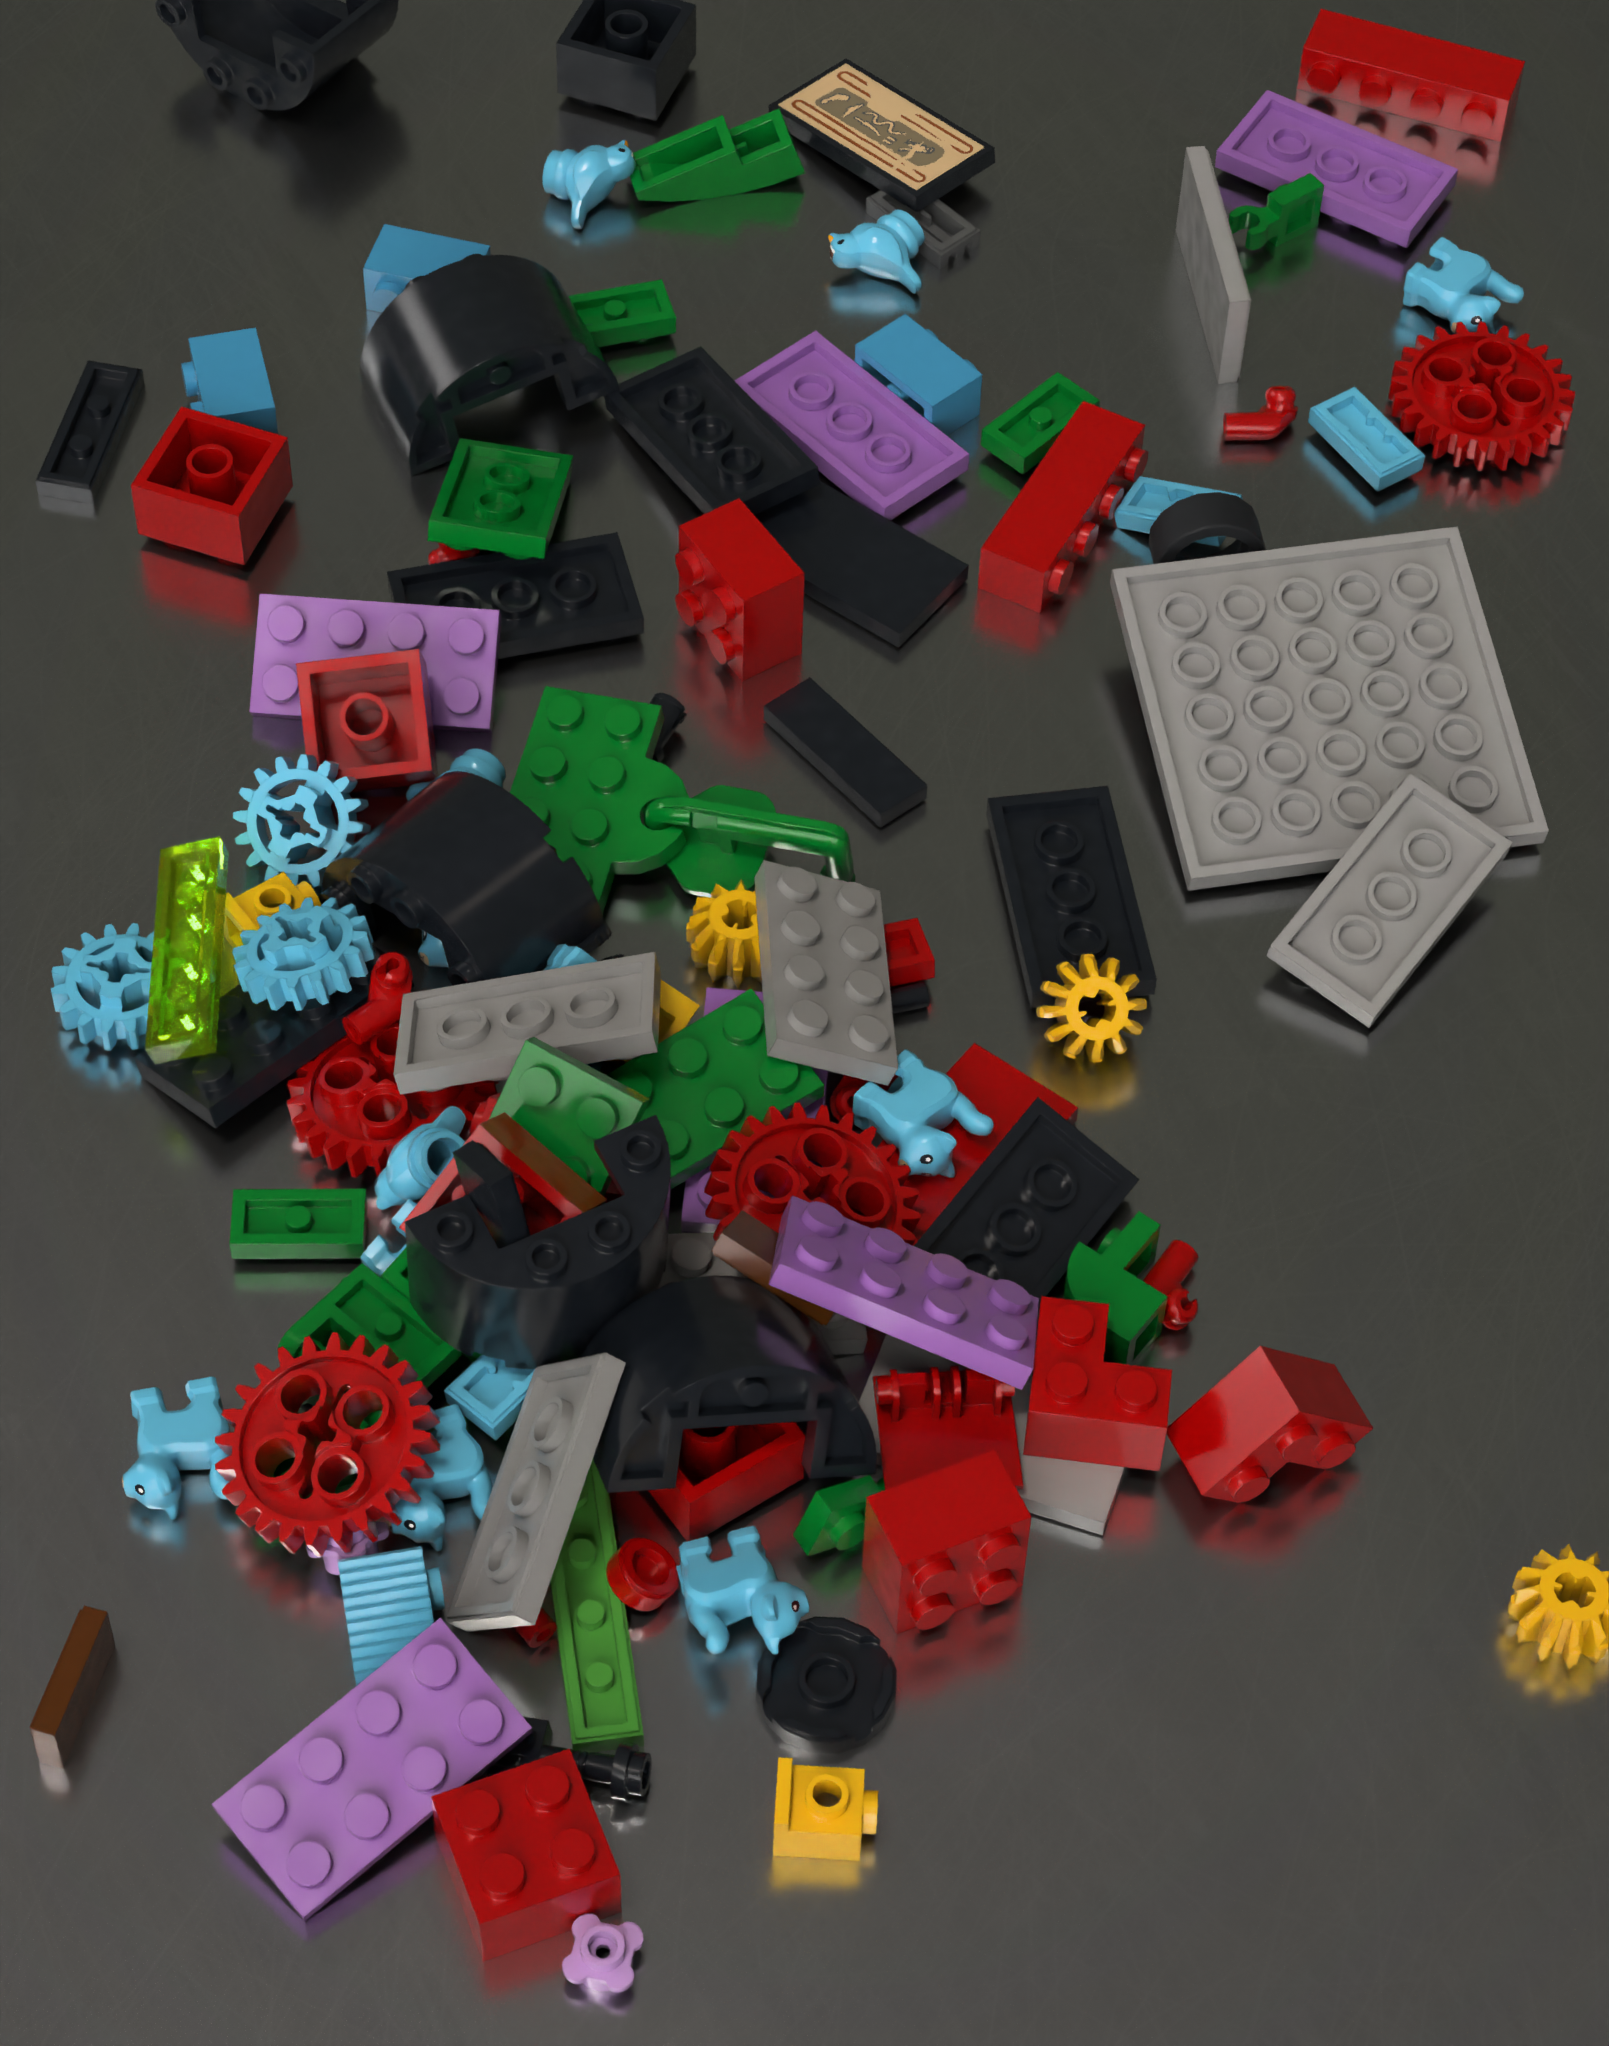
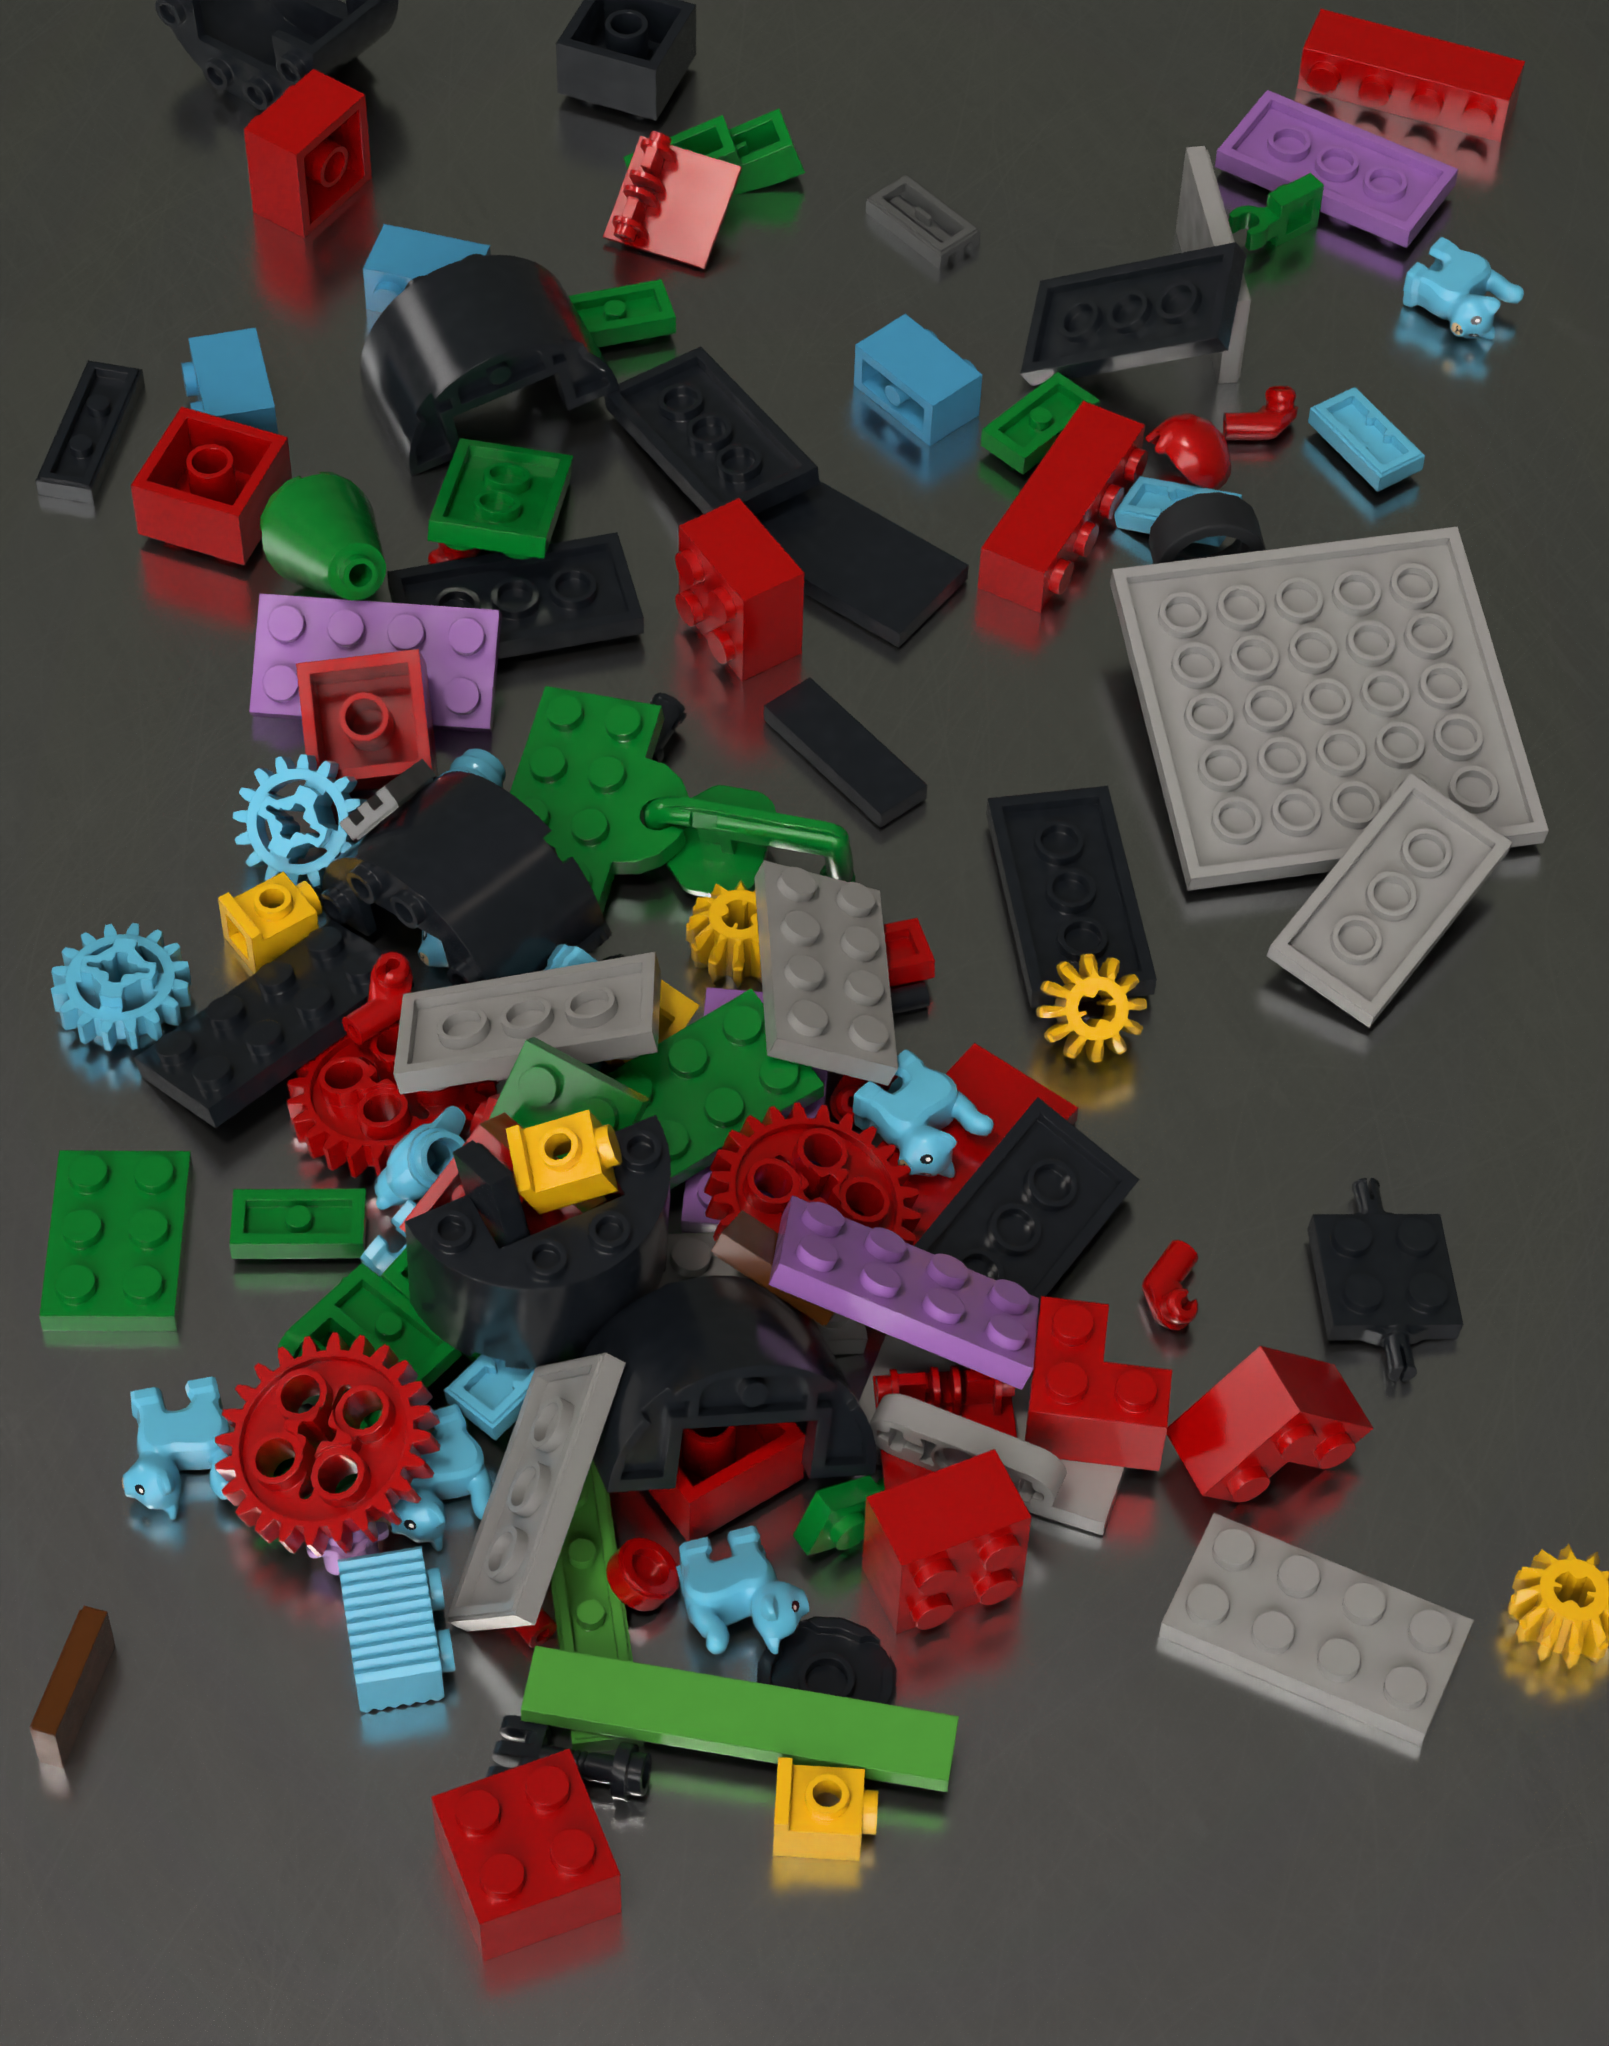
clear neon green plate [145,837,229,1064] -> none
medium lavender plate [212,1618,532,1922] -> none
medium azure gear [232,897,375,1011] -> none
medium azure animal [542,140,636,229] -> none
lavender plate [562,1914,644,1992] -> none
medium lavender plate [735,330,969,520] -> none
tile [768,58,995,212] -> none
medium azure animal [828,209,925,294] -> none
green brick [1063,1211,1168,1365] -> none
red gear [1388,322,1575,471] -> none
none -> green plate [39,1150,193,1331]
none -> red brick [244,69,372,238]
none -> green cone [260,472,386,600]
none -> dark grey tile [339,759,436,840]
none -> yellow brick [506,1110,622,1214]
none -> bright green tile [521,1646,959,1792]
none -> hinge [603,131,742,270]
none -> light grey beam [869,1394,1067,1510]
none -> black plate [1020,242,1246,386]
none -> red hair [1145,413,1231,490]
none -> light grey plate [1159,1513,1474,1747]
none -> black plate [1307,1178,1463,1381]

